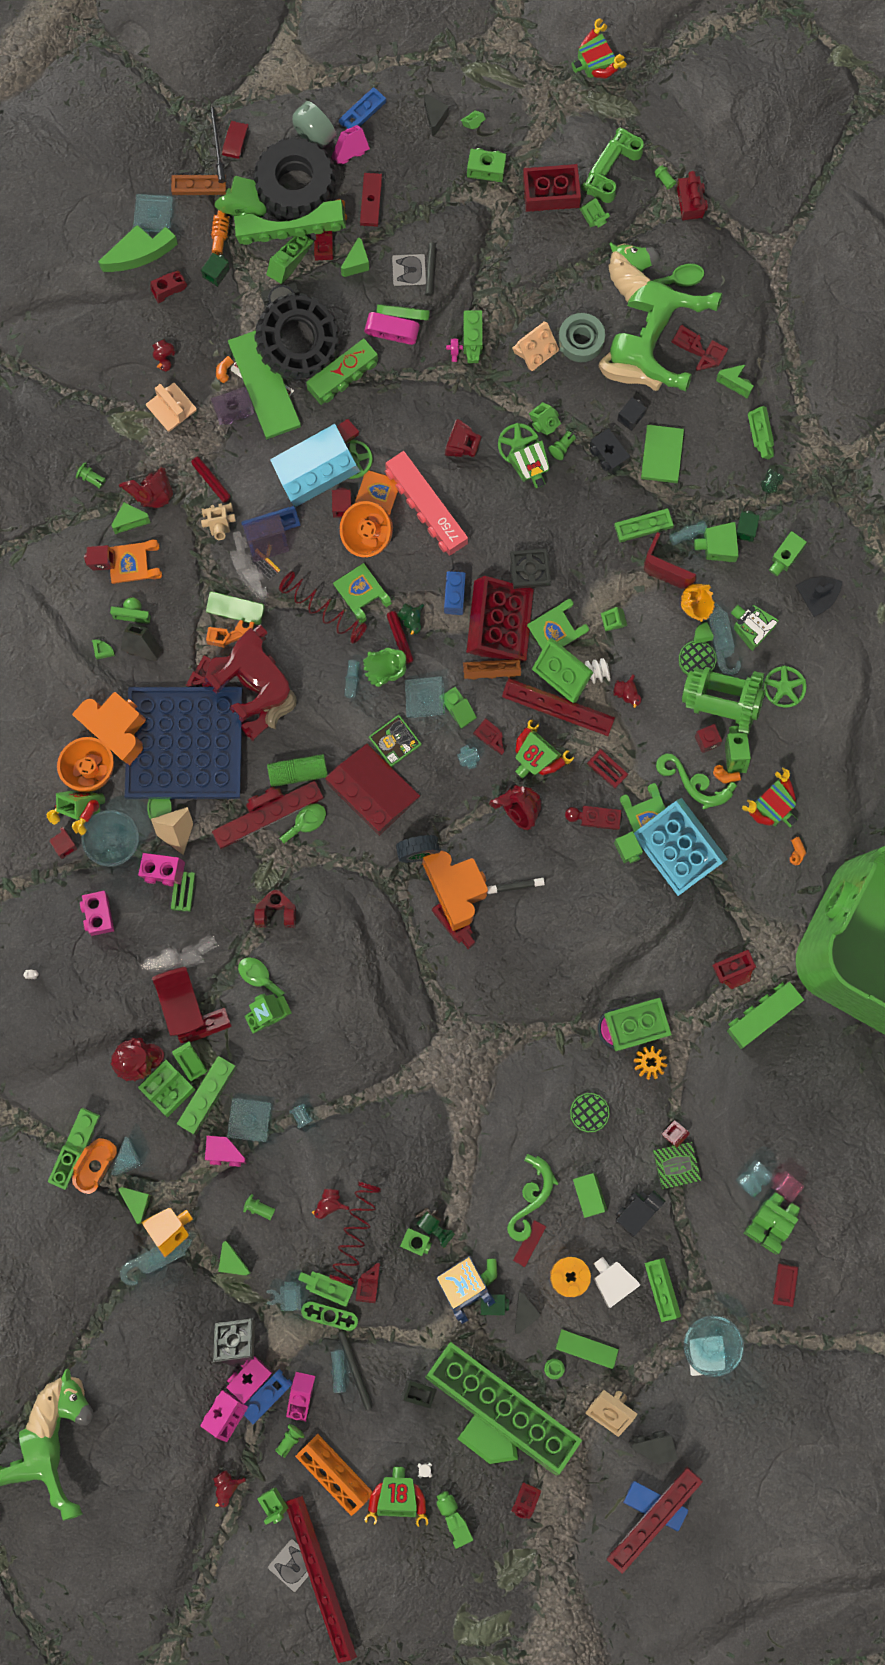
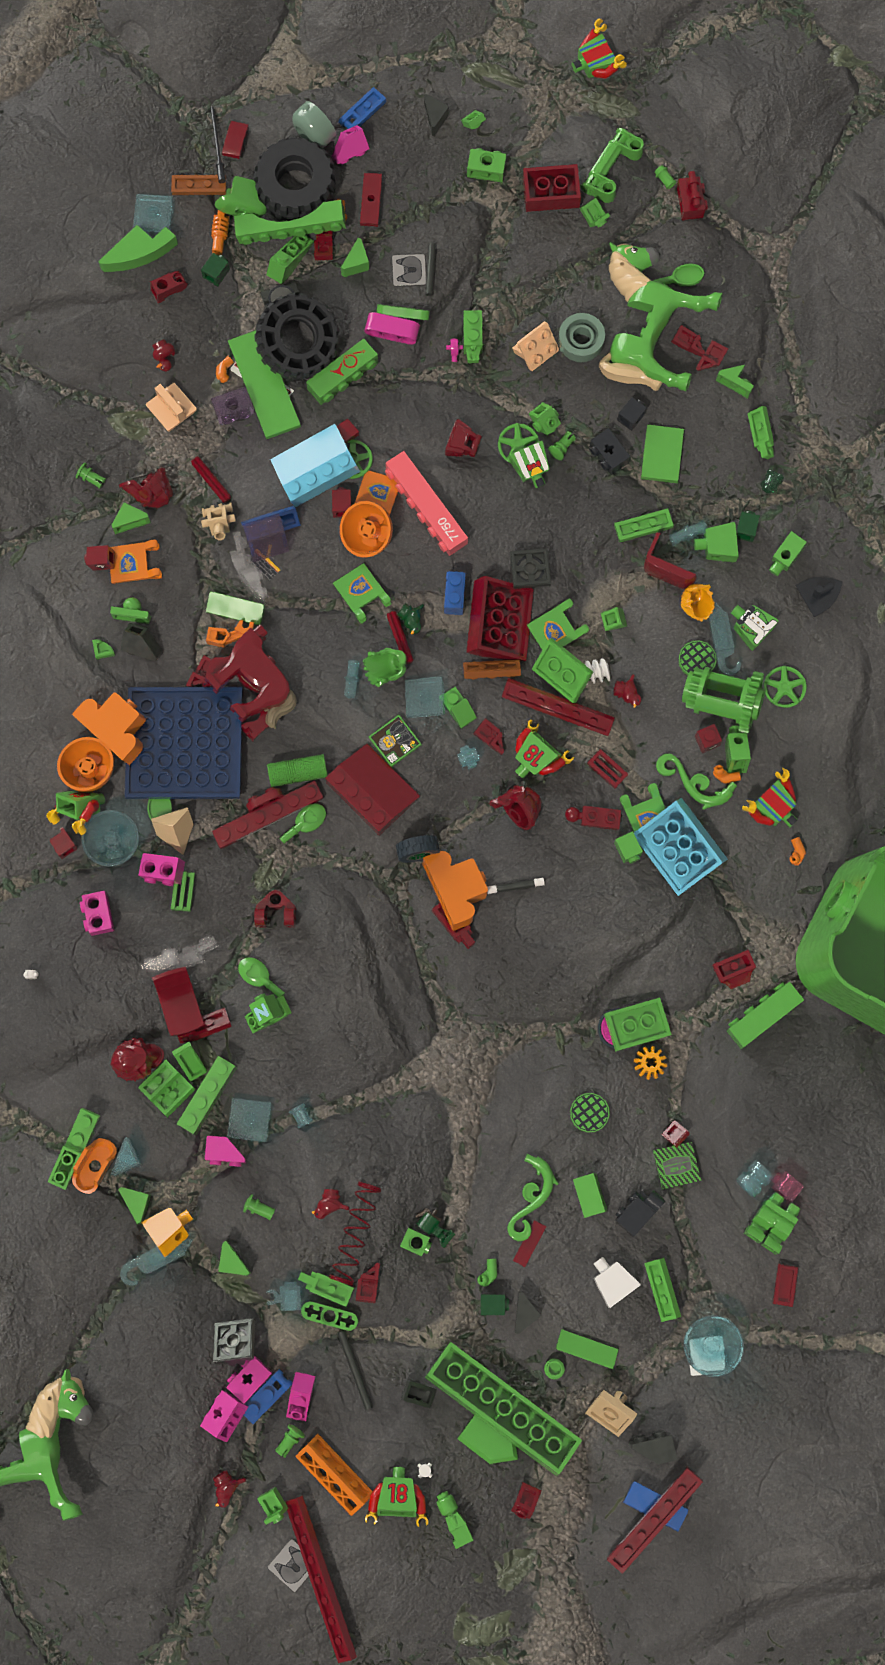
dark red piece [279,571,367,644] -> none
clear light blue pin [330,1350,346,1393] -> none
flag [436,1256,496,1324] -> none
light orange brick [550,1257,591,1297] -> none
bright green tile [694,623,714,643] -> none

